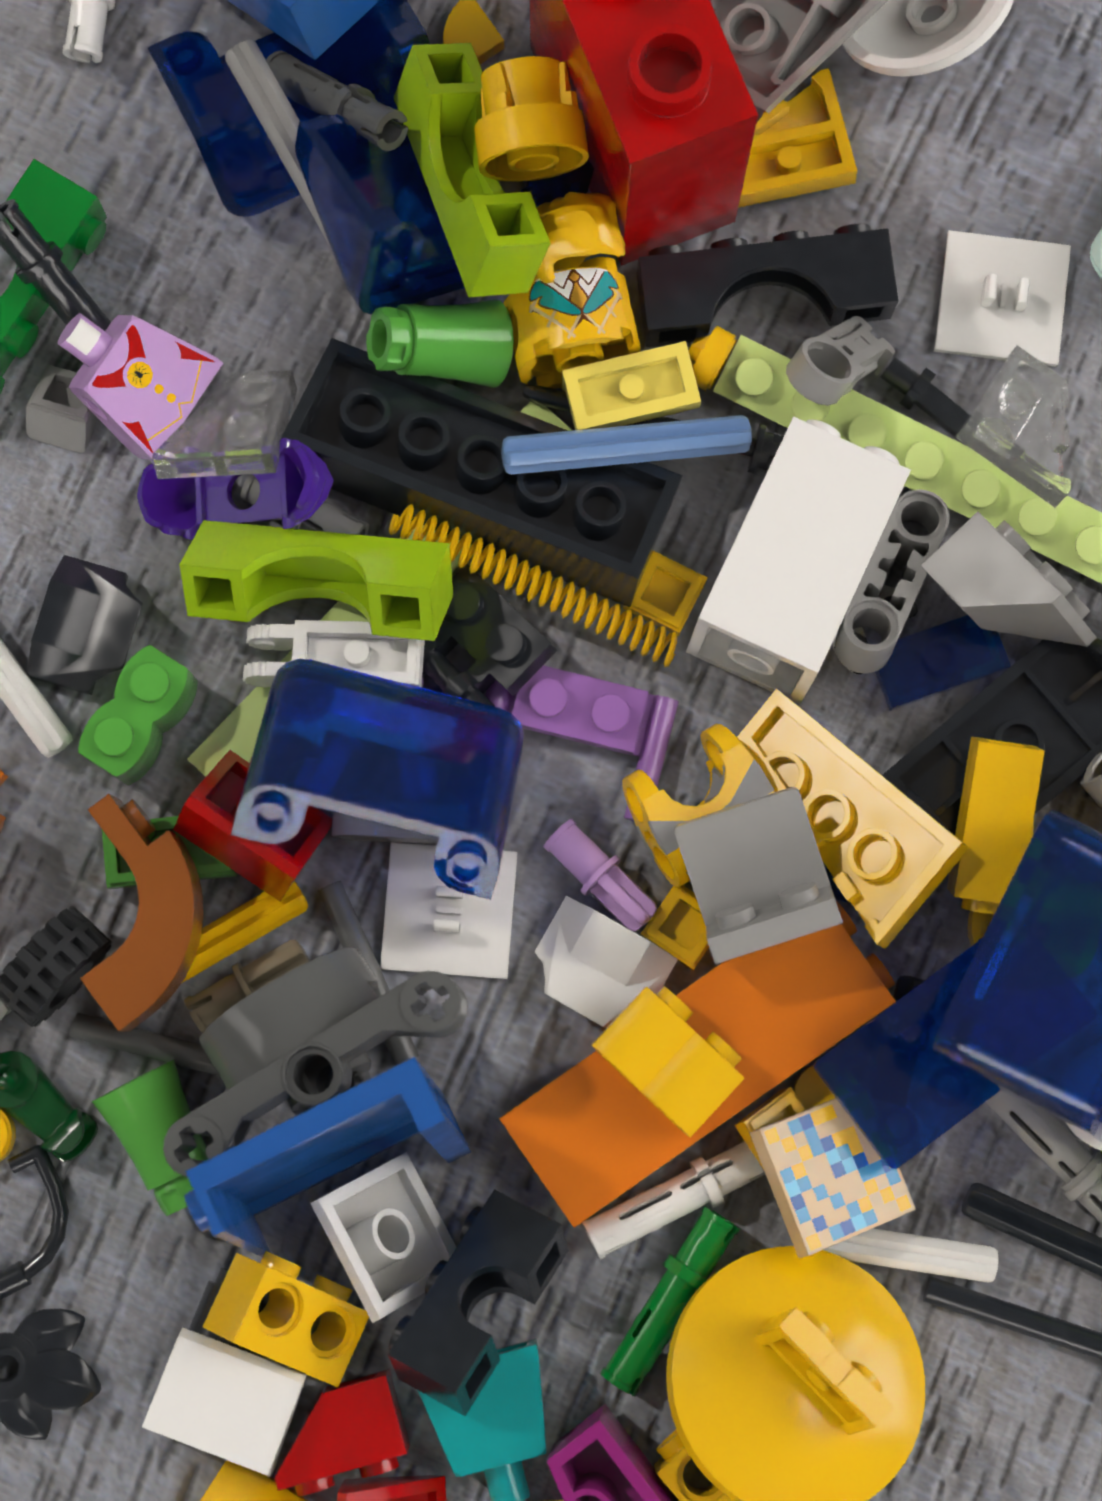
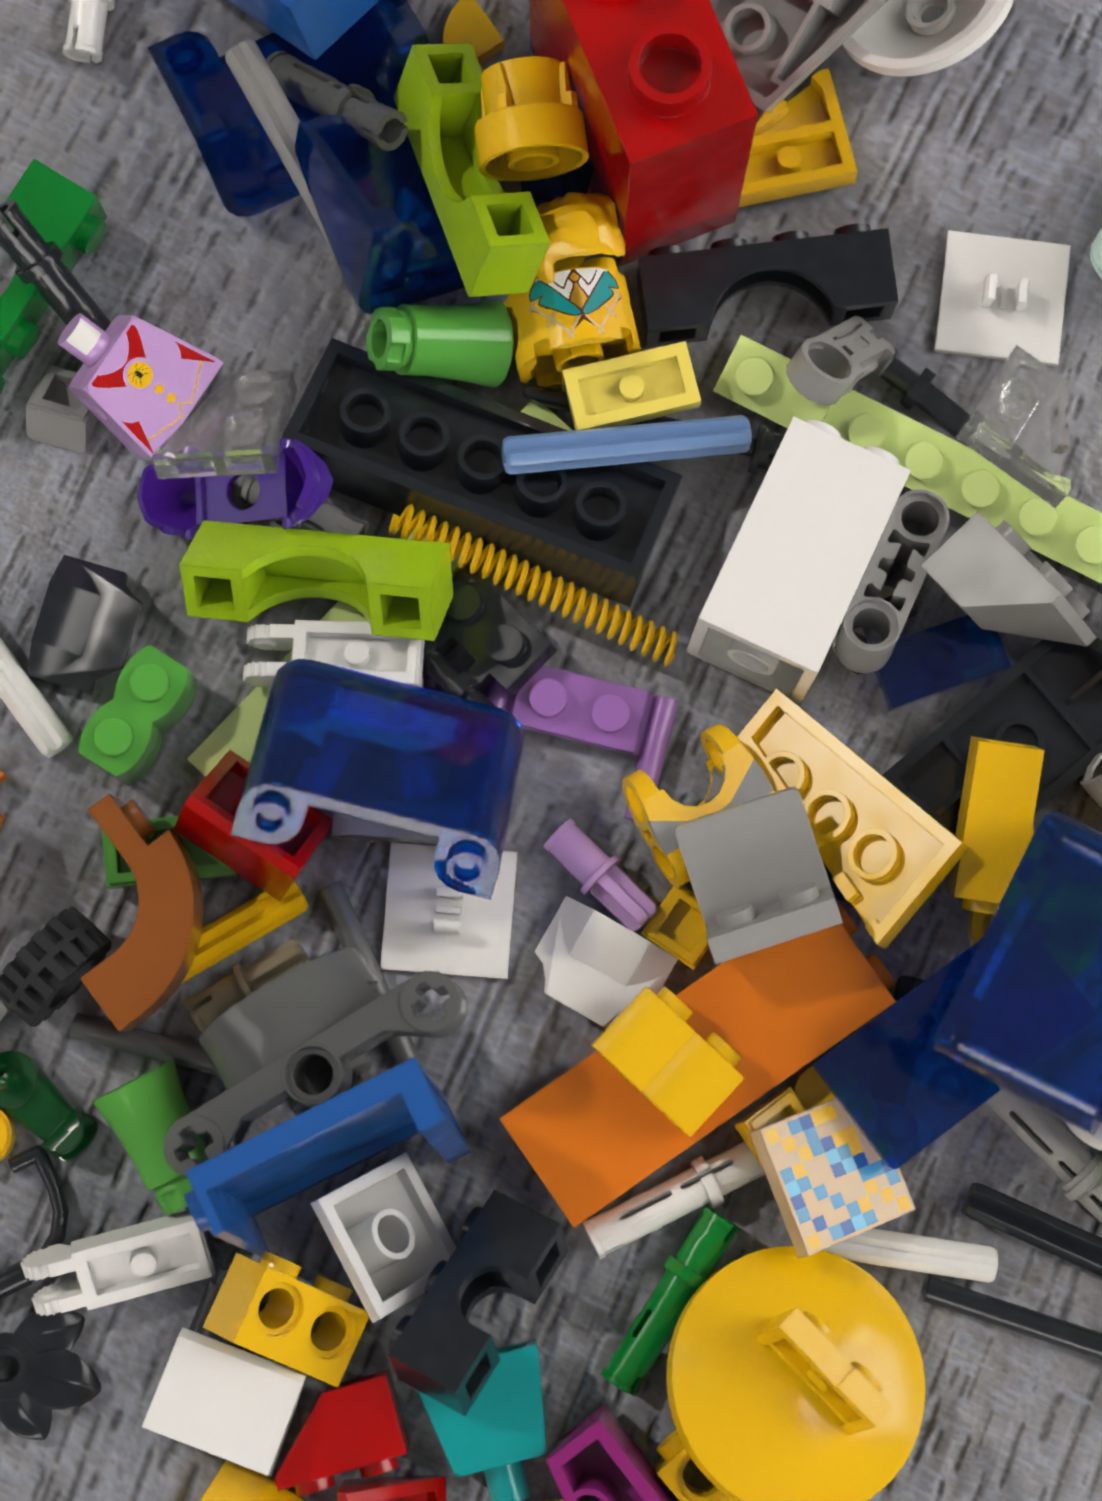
yellow tile [623,551,708,637] -> none
yellow tile [688,325,737,391] -> none
none -> white hinge [21,1210,216,1316]

